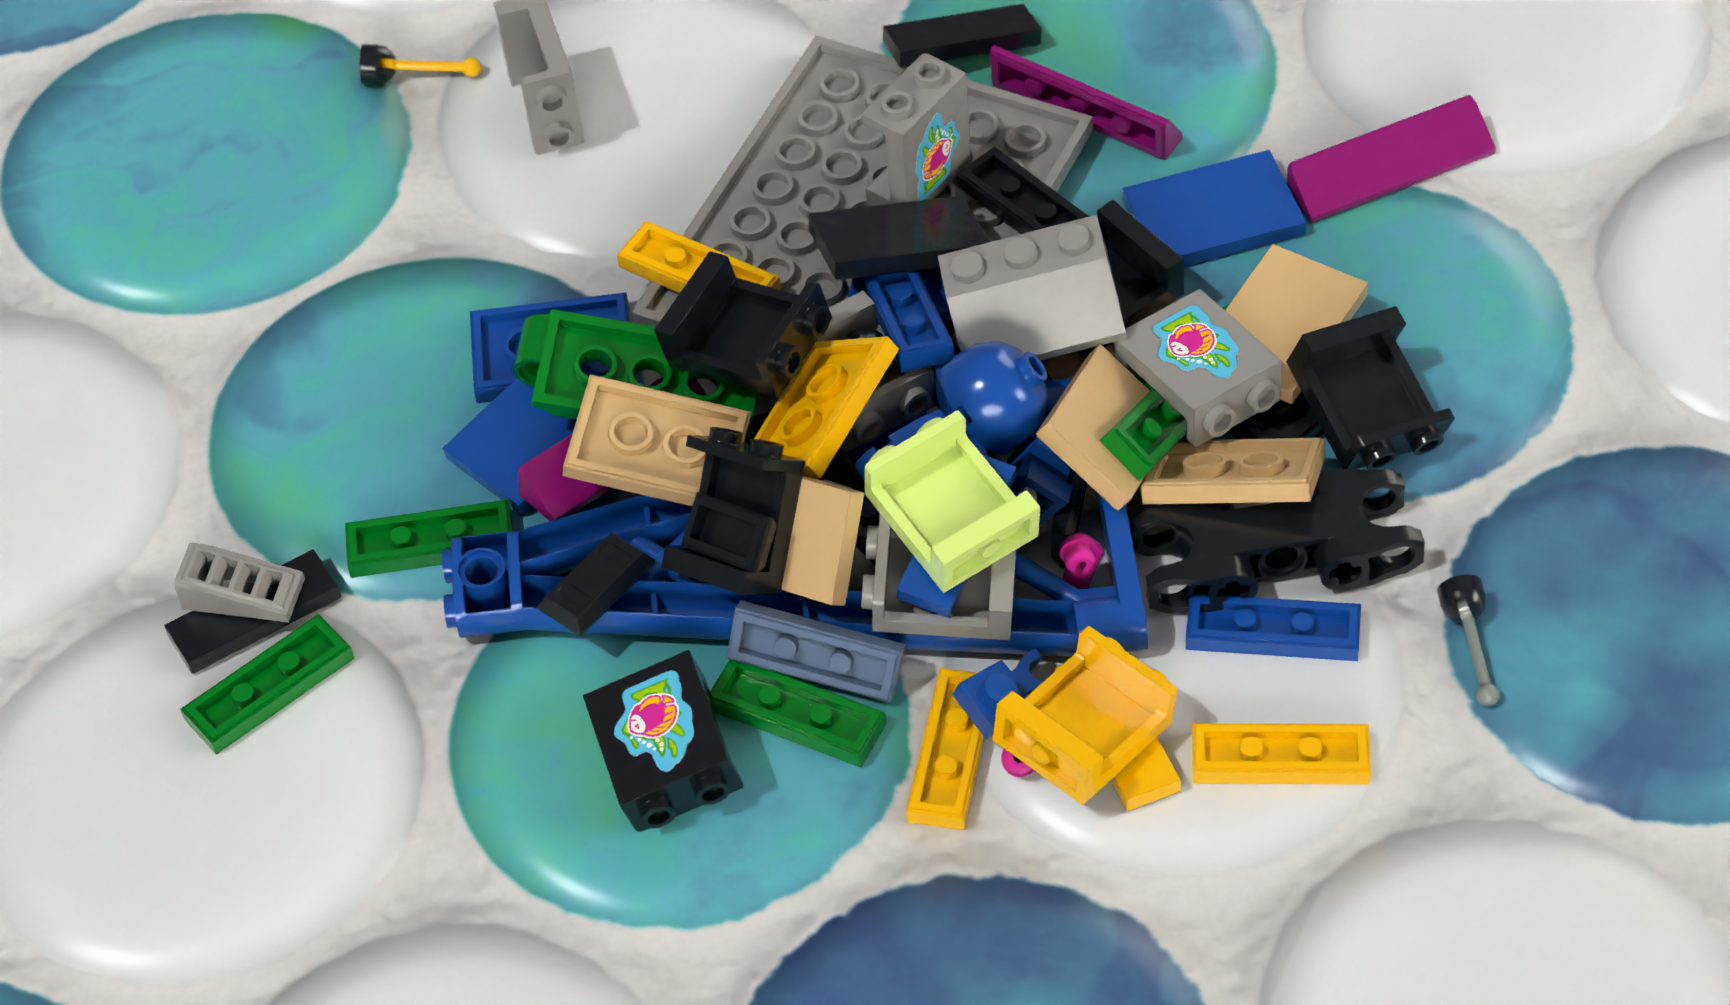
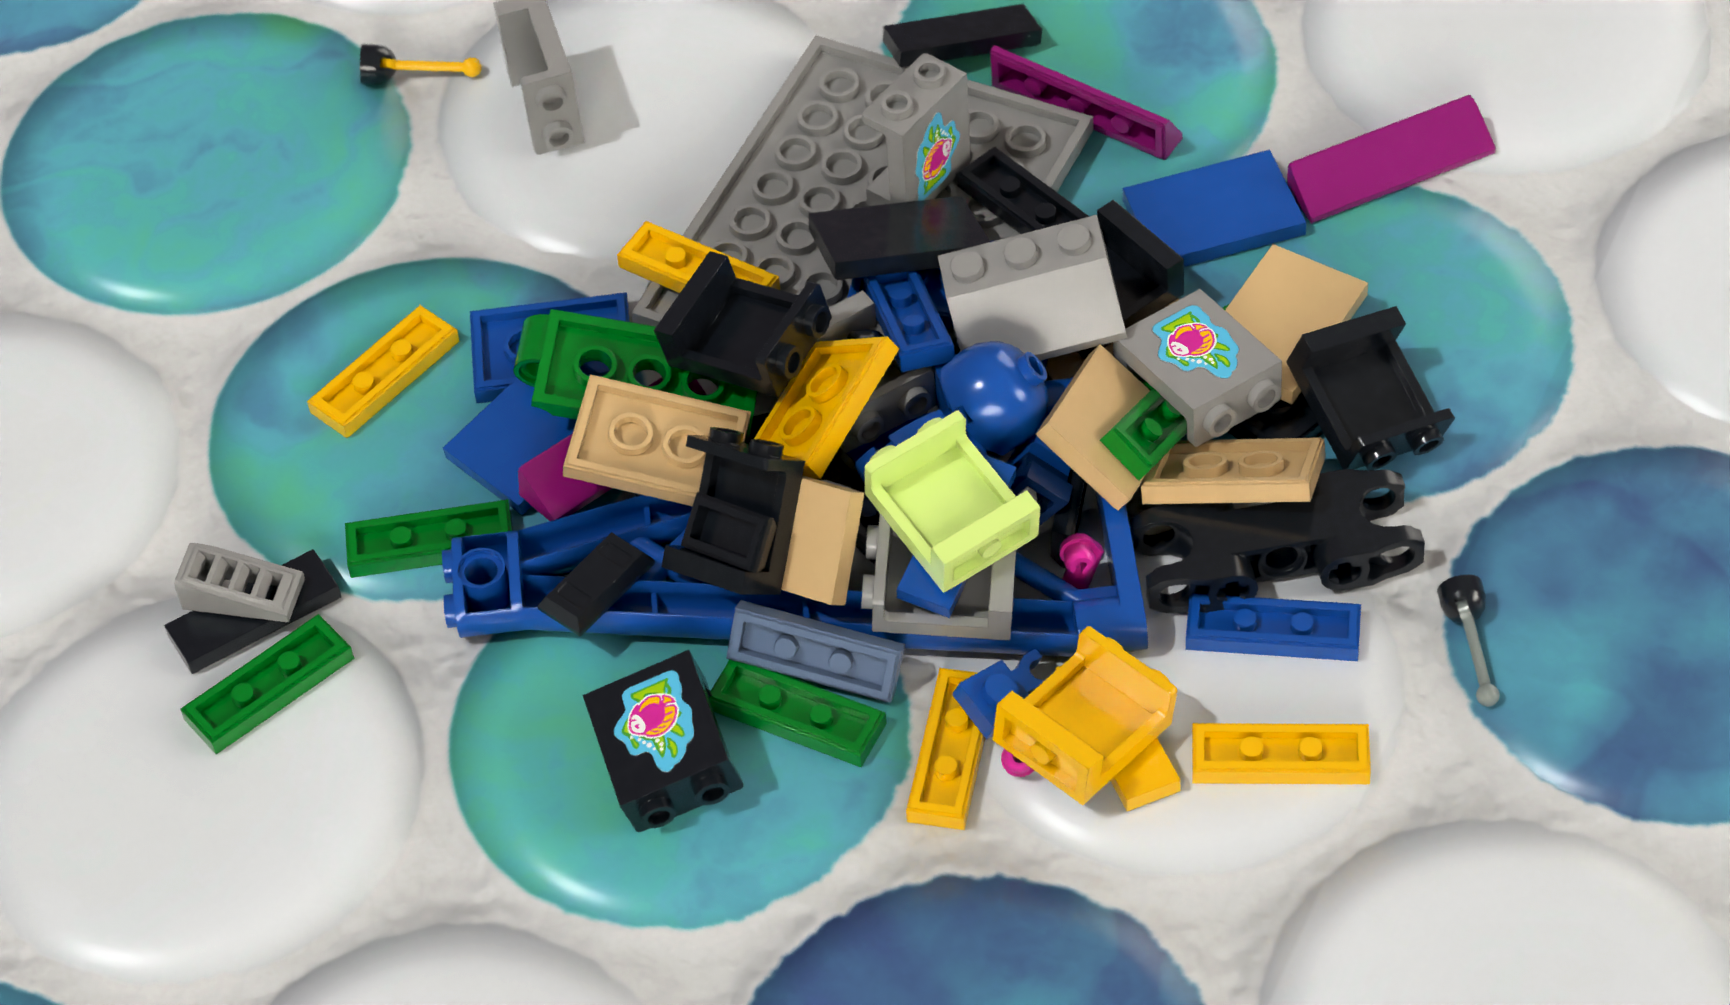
none -> yellow tile [307,305,460,438]

